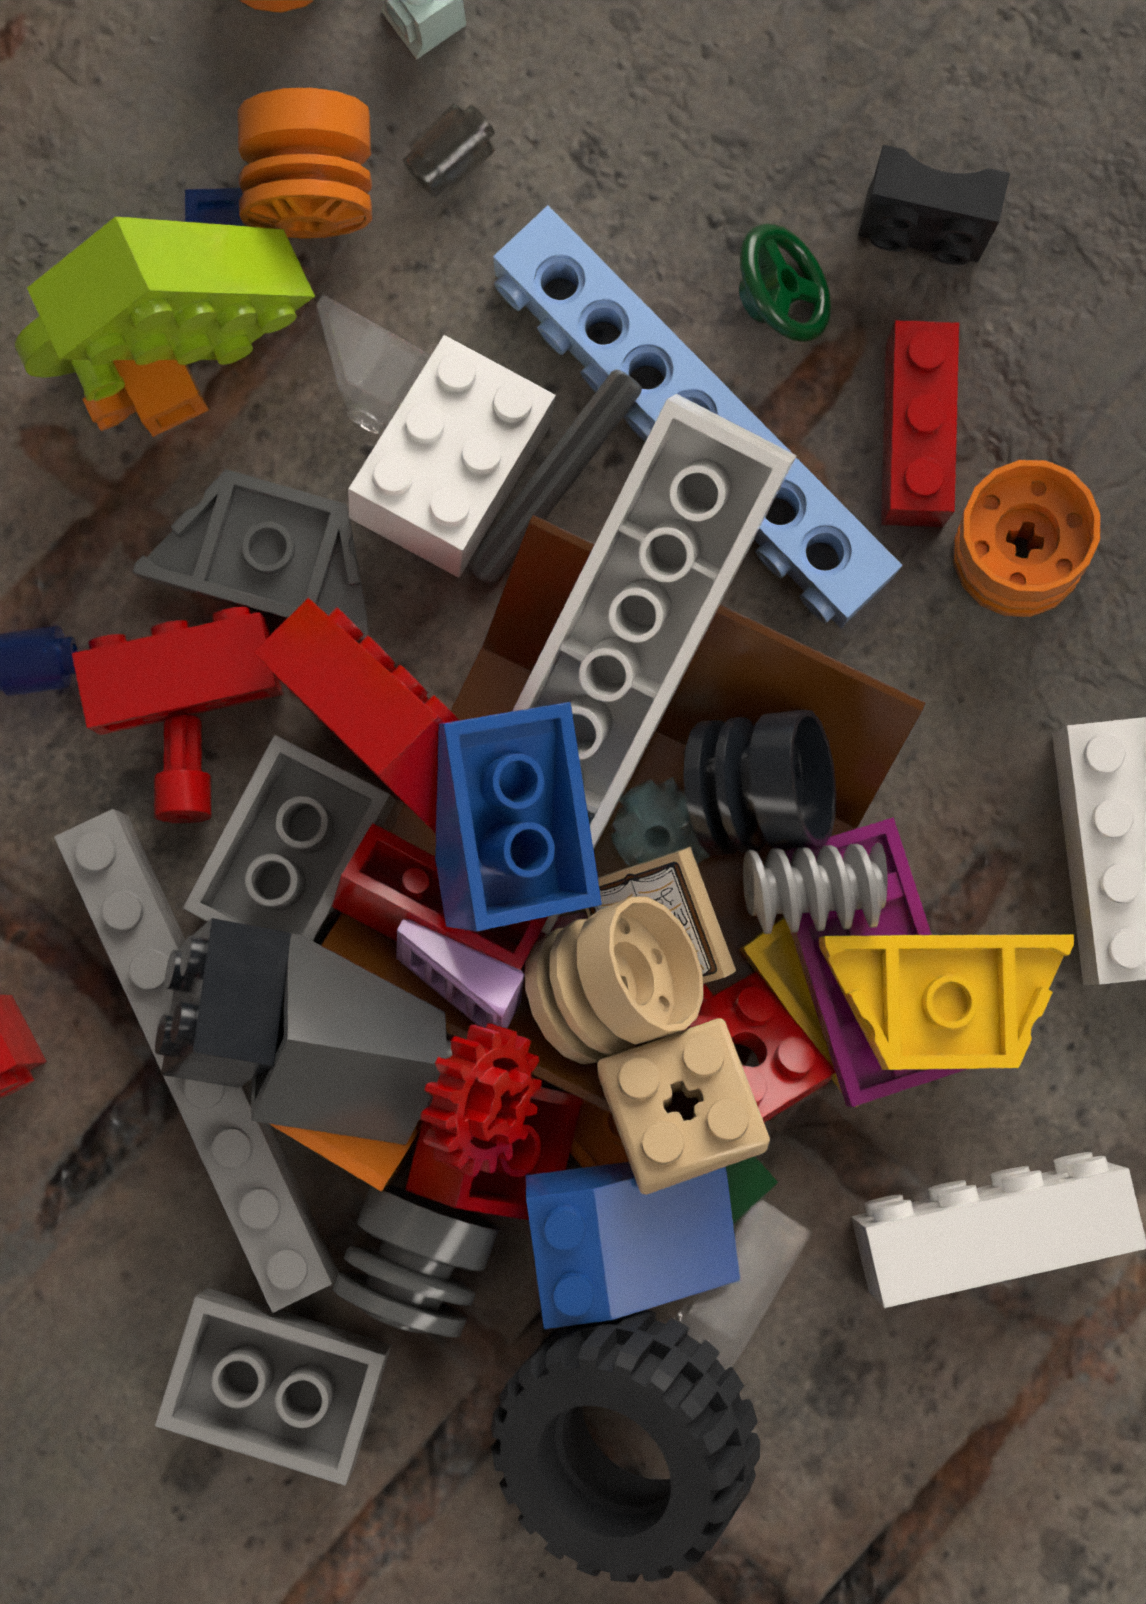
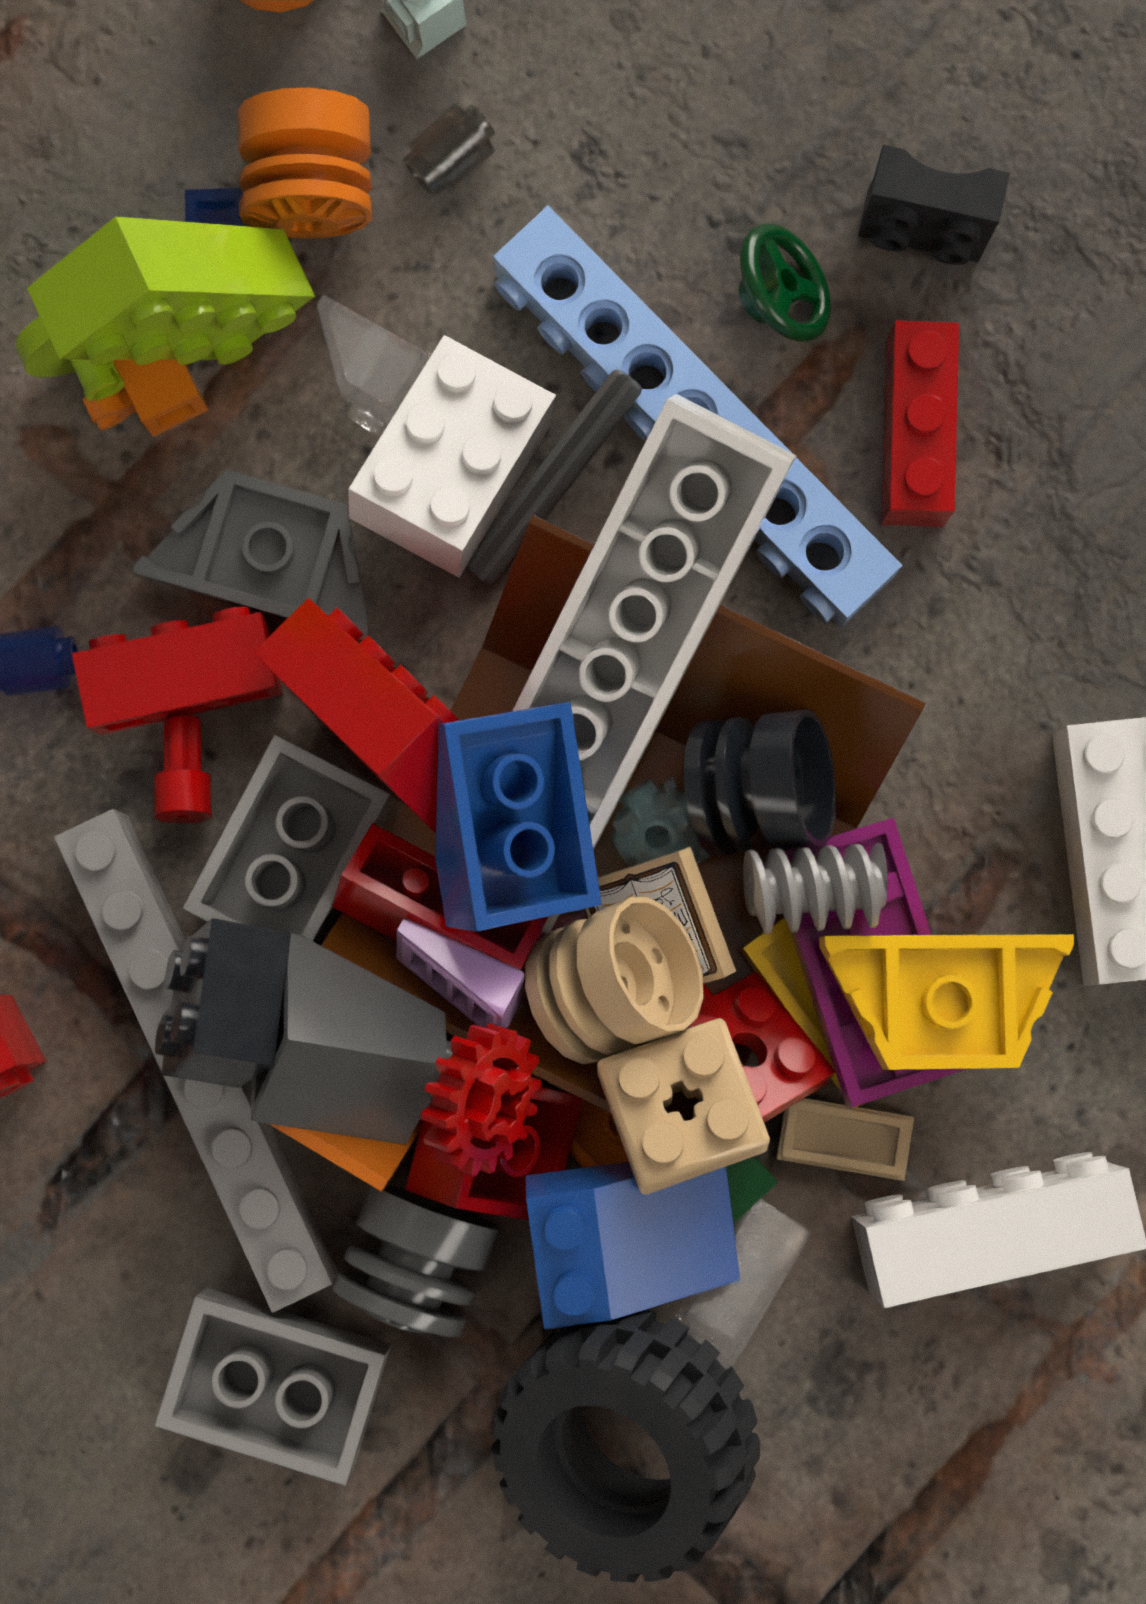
orange wheel [953,460,1100,617] -> none
none -> tan tile [775,1098,914,1181]

